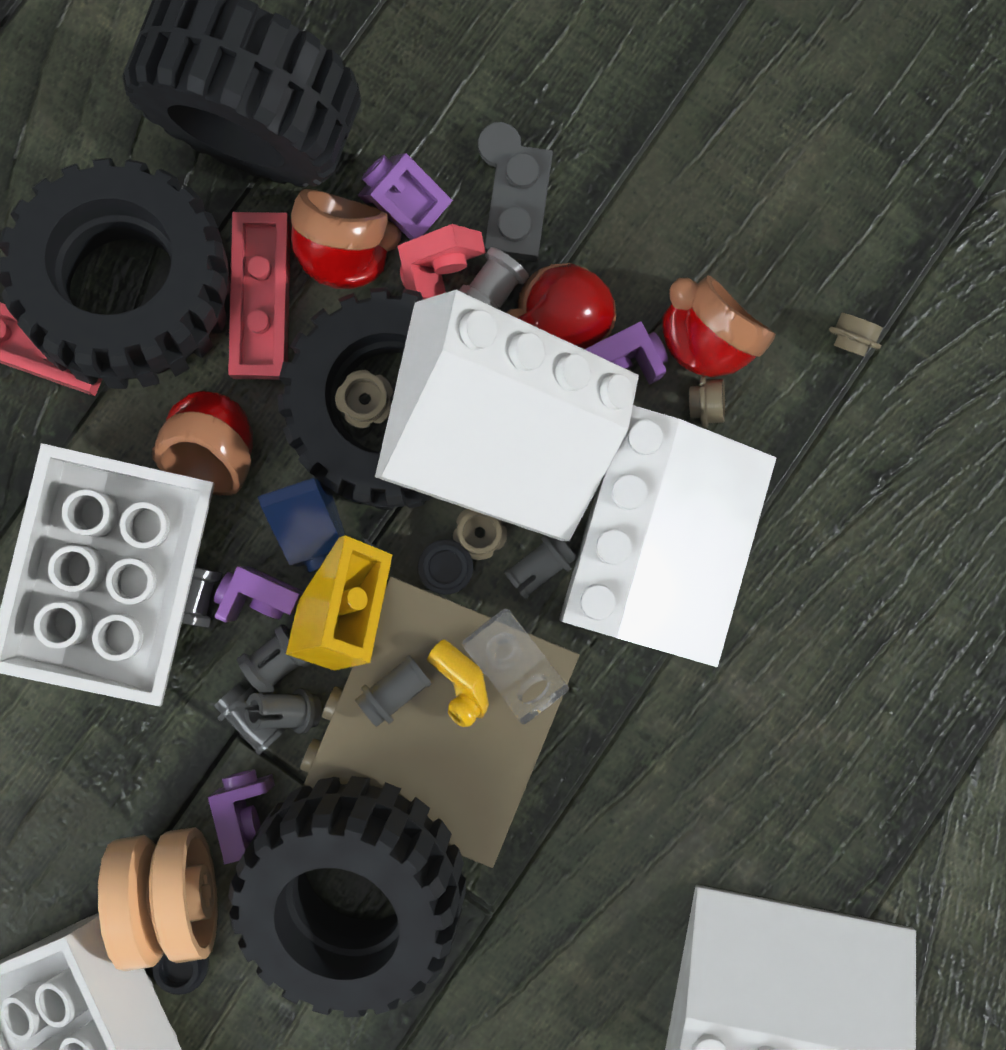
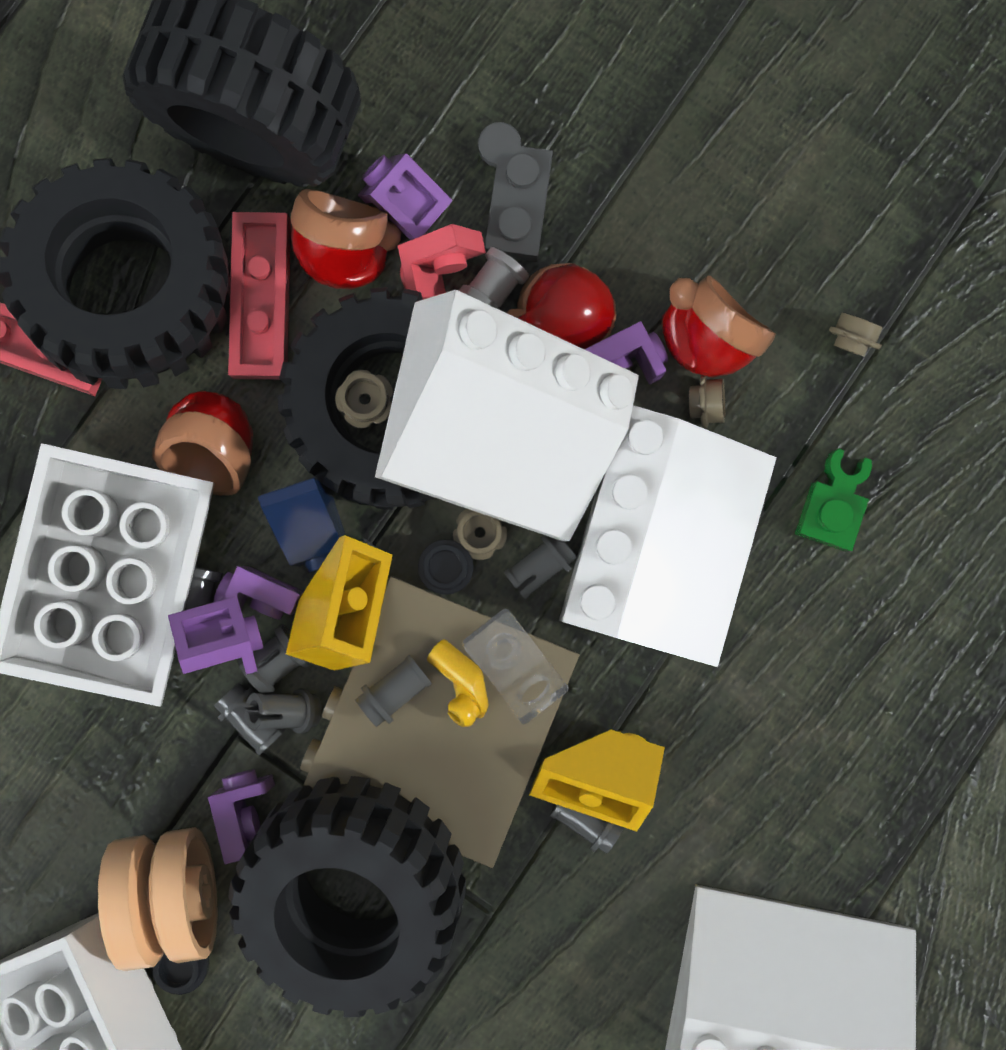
none -> medium lavender bracket [168,596,263,675]
none -> yellow slope [529,729,665,832]
none -> dark grey pin [550,805,624,854]
none -> green plate [795,448,872,552]

